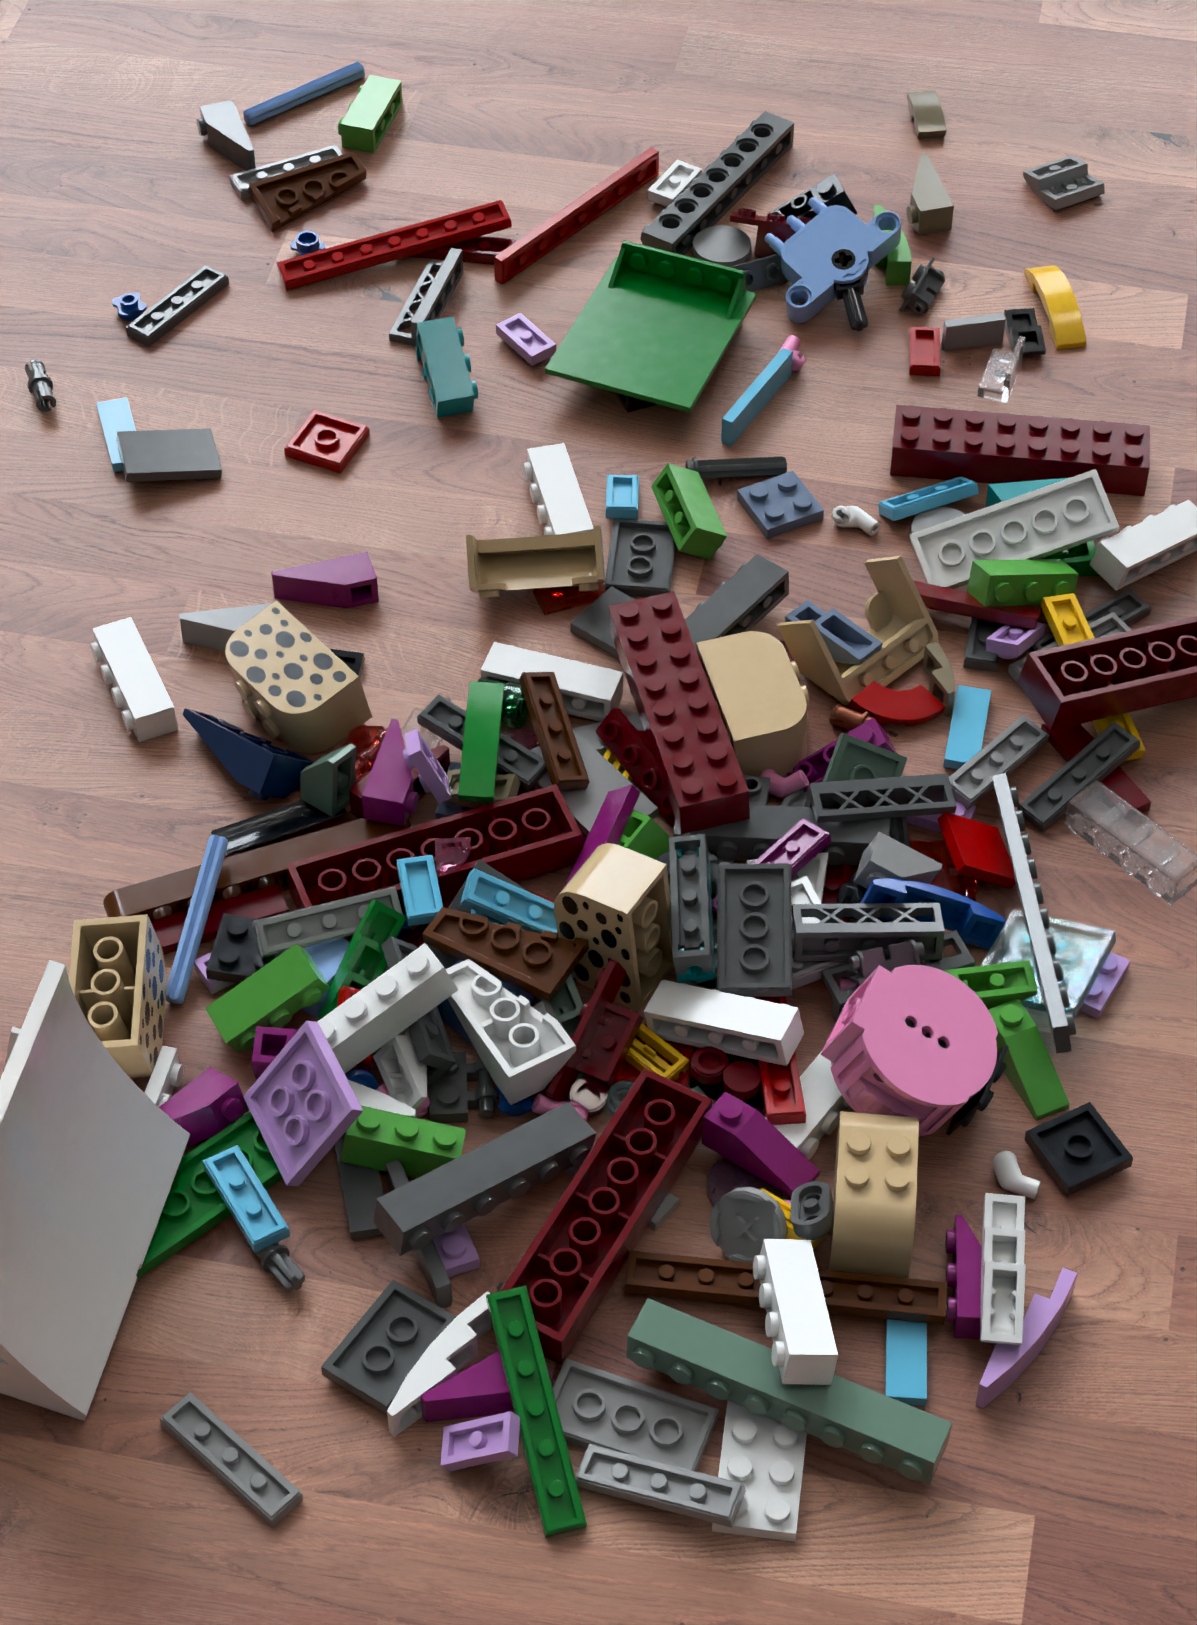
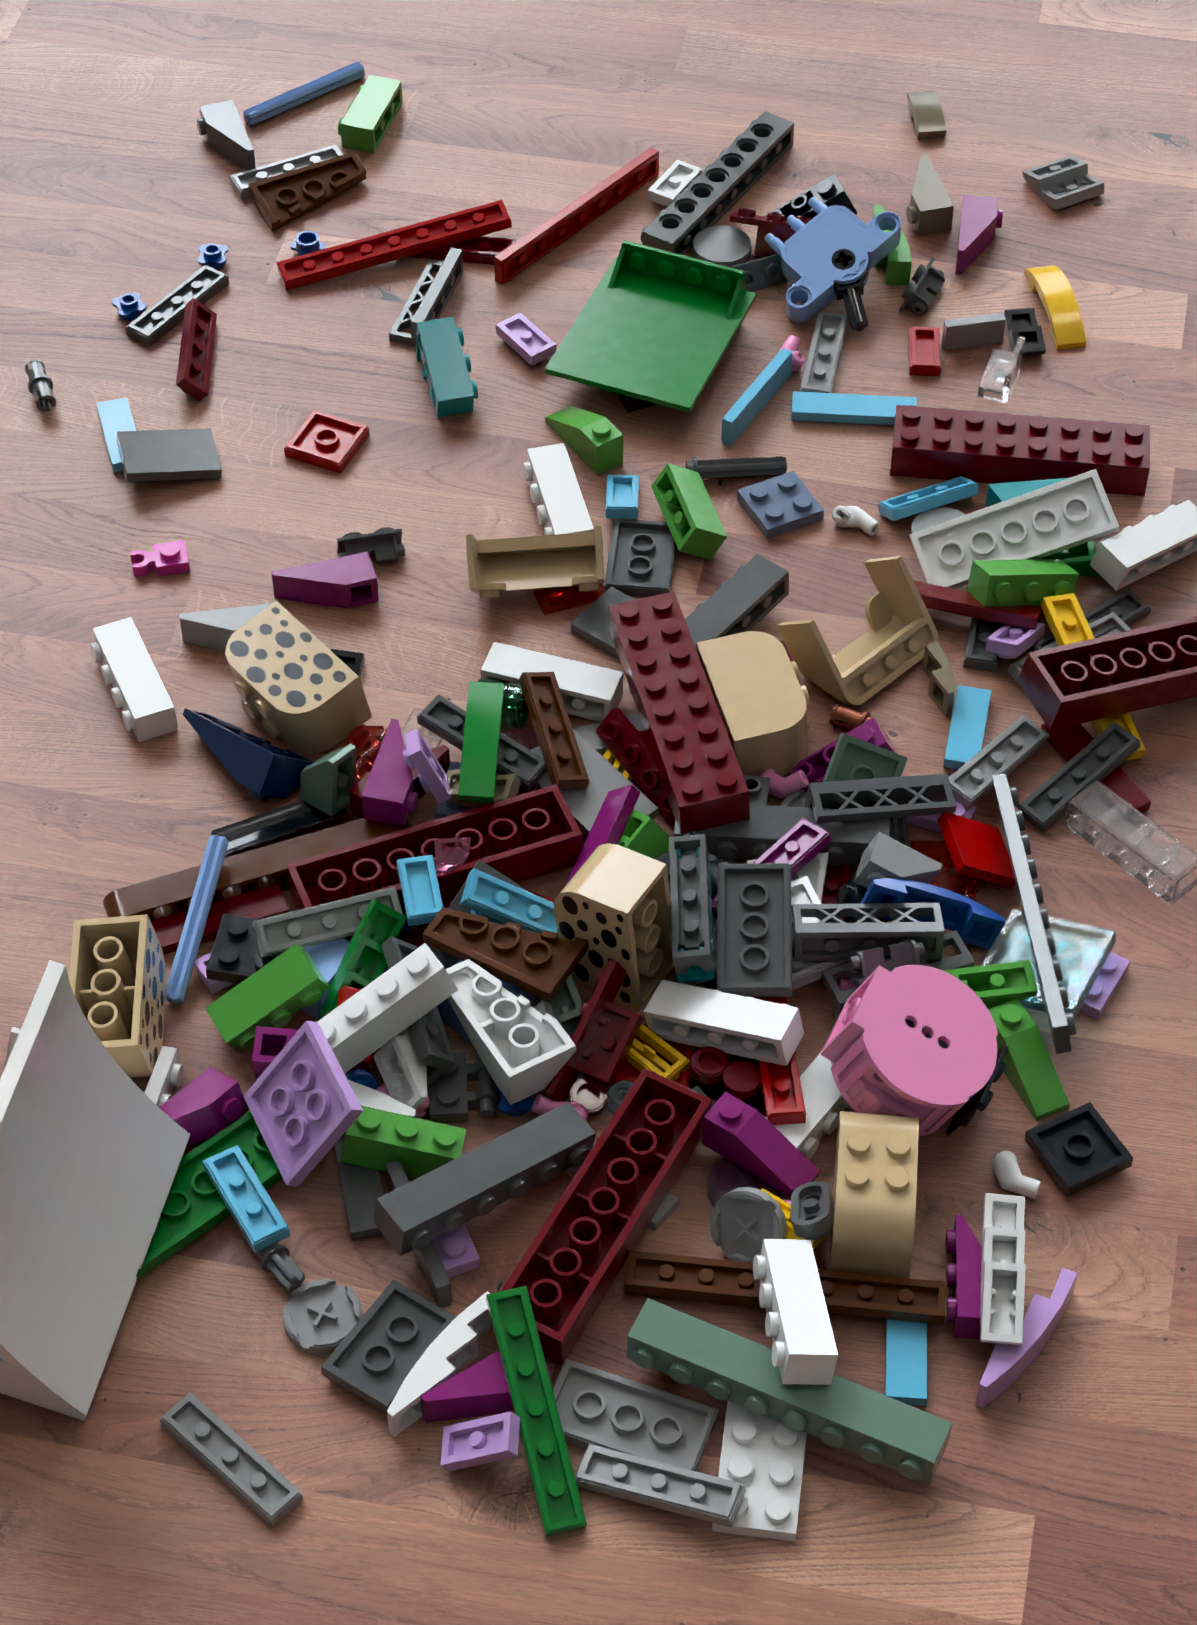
sand blue slope [785,600,883,665] -> none
red tile [849,681,946,726] -> none
none -> dark pink plate [130,540,190,577]
none -> dark red plate [176,298,217,401]
none -> blue plate [197,243,228,270]
none -> light grey tile [282,1279,363,1355]
none -> dark grey hinge [337,527,405,563]
none -> bright green slope [545,406,623,475]
none -> medium azure tile [791,391,917,425]
none -> light grey tile [800,311,848,393]
none -> slope [955,195,1003,274]

